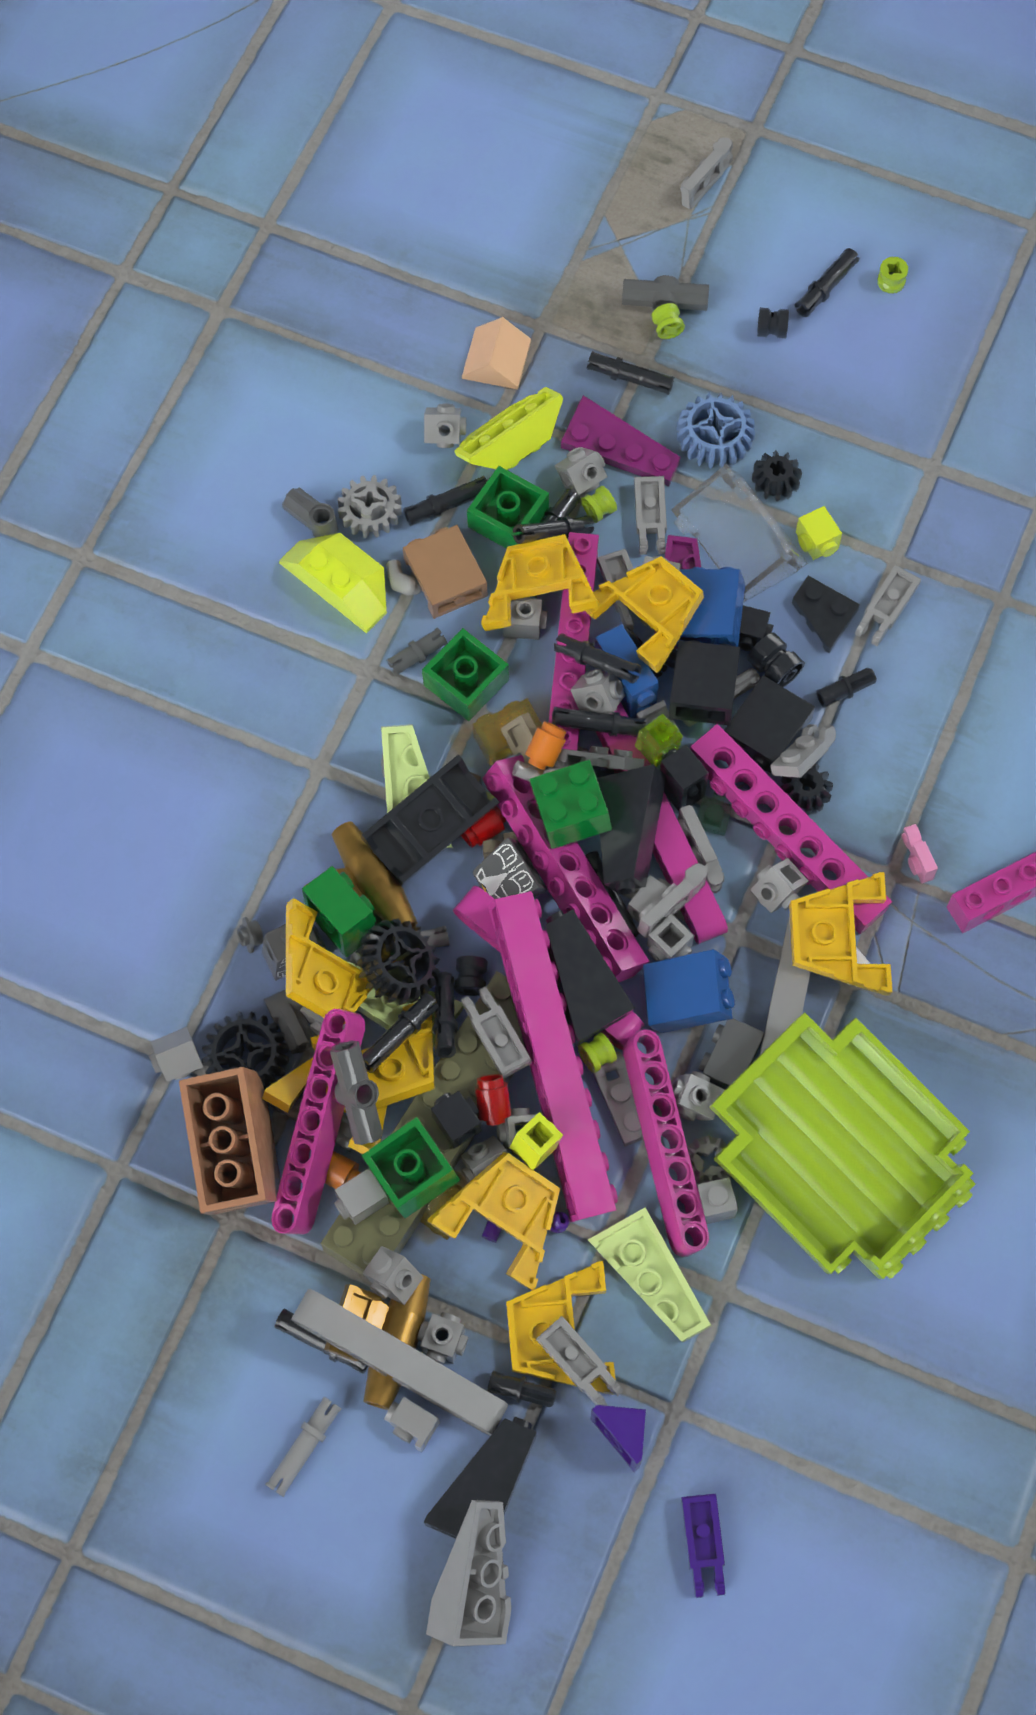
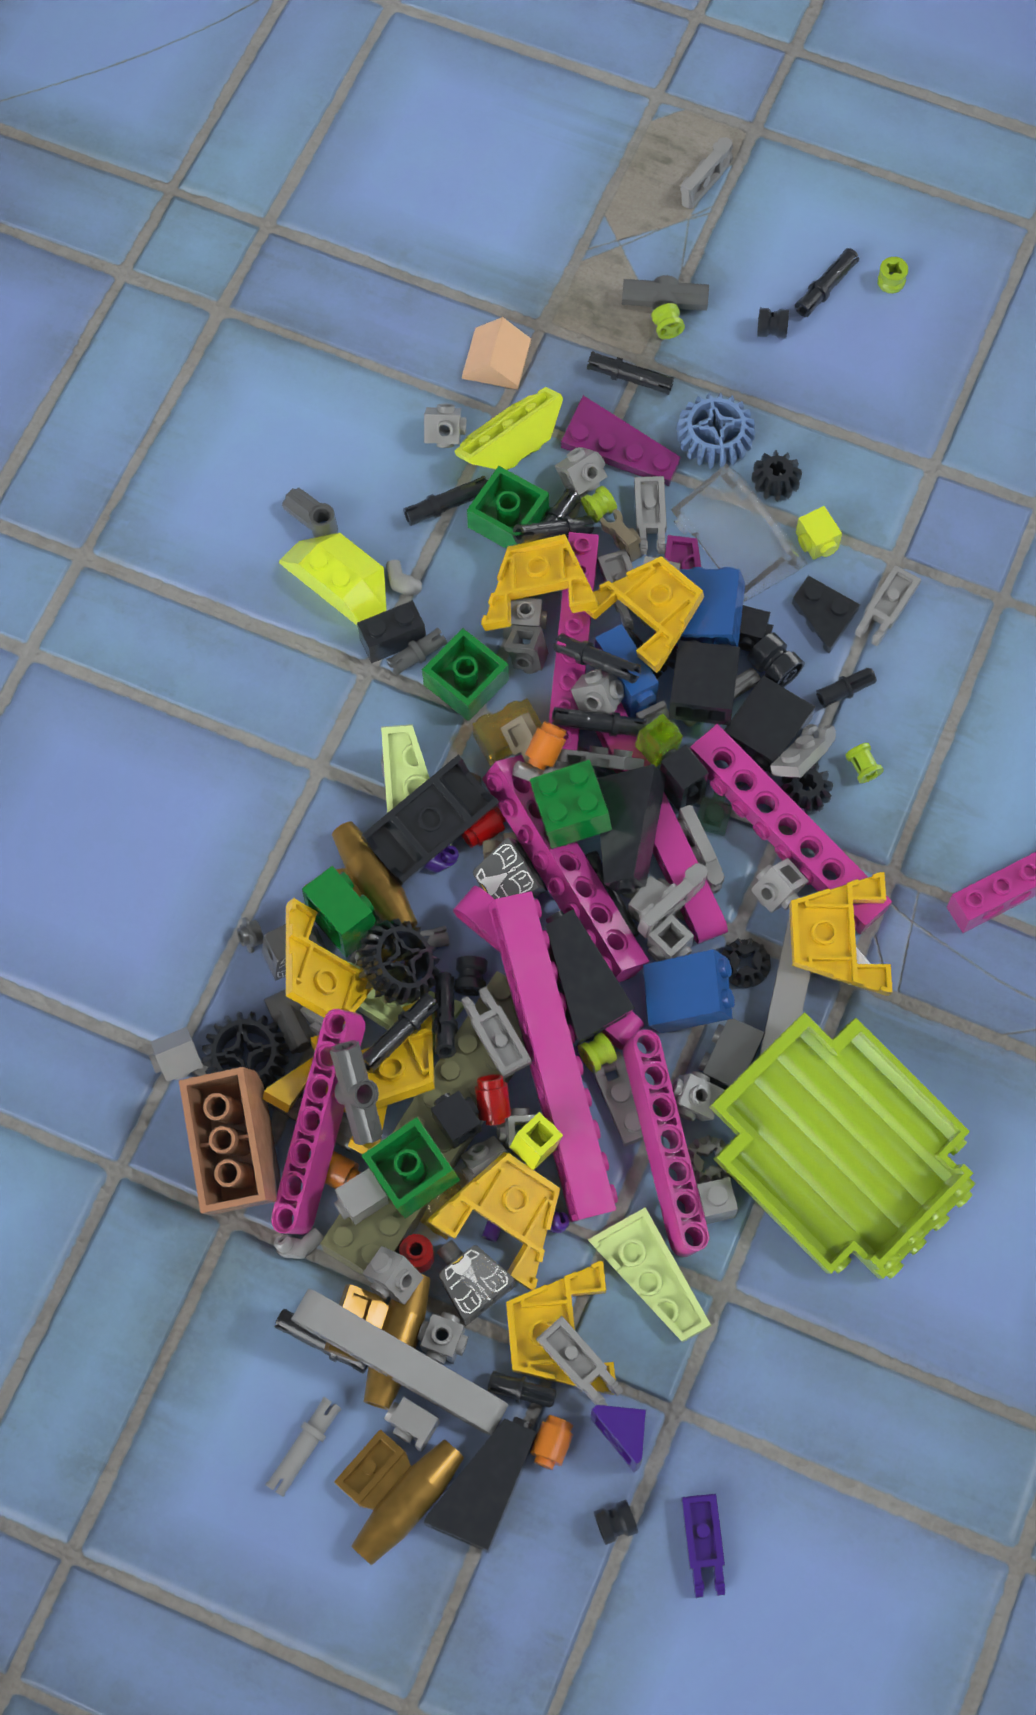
light grey gear [337,475,402,538] -> none
medium nougat panel [403,525,488,619] -> none
light grey wedge [426,1500,511,1646] -> none
bright pink plate [901,824,938,883] -> none
none -> light grey arm [274,1227,324,1259]
none -> pearl gold plate [334,1429,464,1566]
none -> black brick [357,600,426,664]
none -> red brick [399,1234,434,1273]
none -> dark purple arm [424,845,459,873]
none -> dark grey torso [437,1240,516,1326]
none -> clear tile [459,1253,507,1302]
none -> dark grey brick [504,626,549,674]
none -> orange brick [530,1415,574,1470]
none -> black wheel [594,1499,638,1545]
none -> dark tan plate [600,509,641,563]
none -> black gear [722,938,771,988]
none -> lime bush [845,743,884,783]

